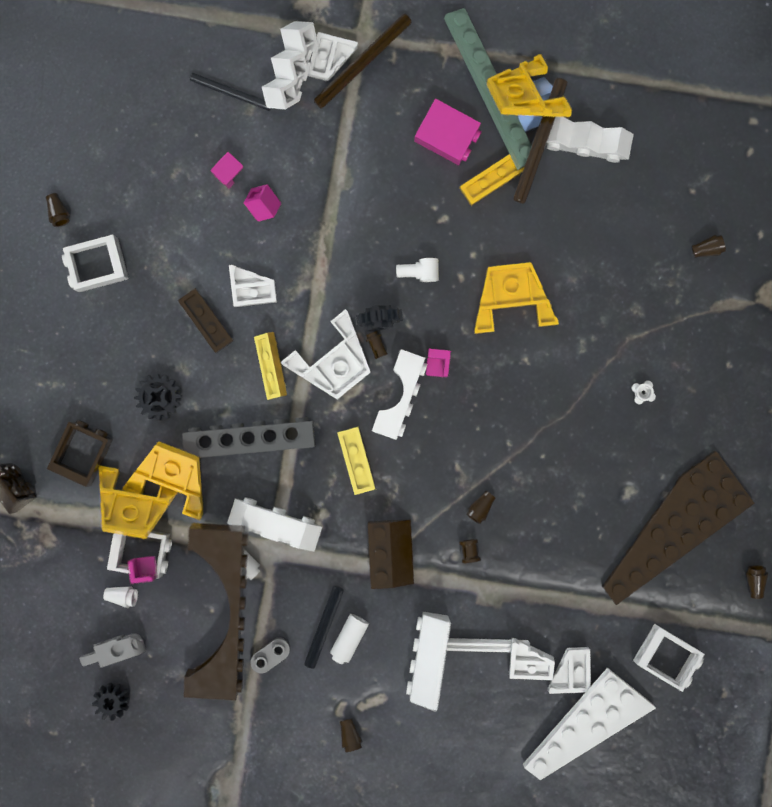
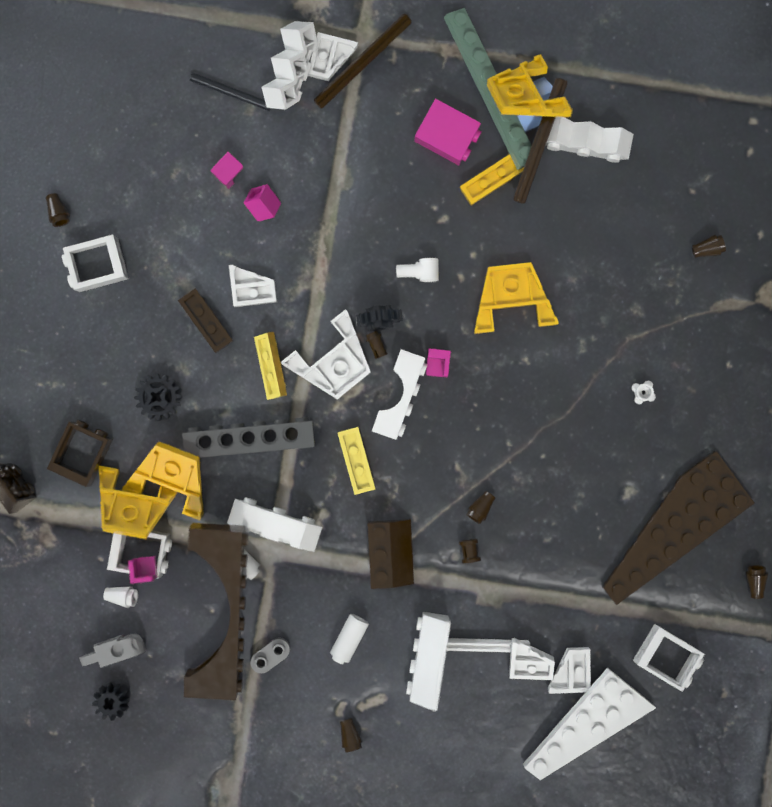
black axle [304,586,344,669] -> none

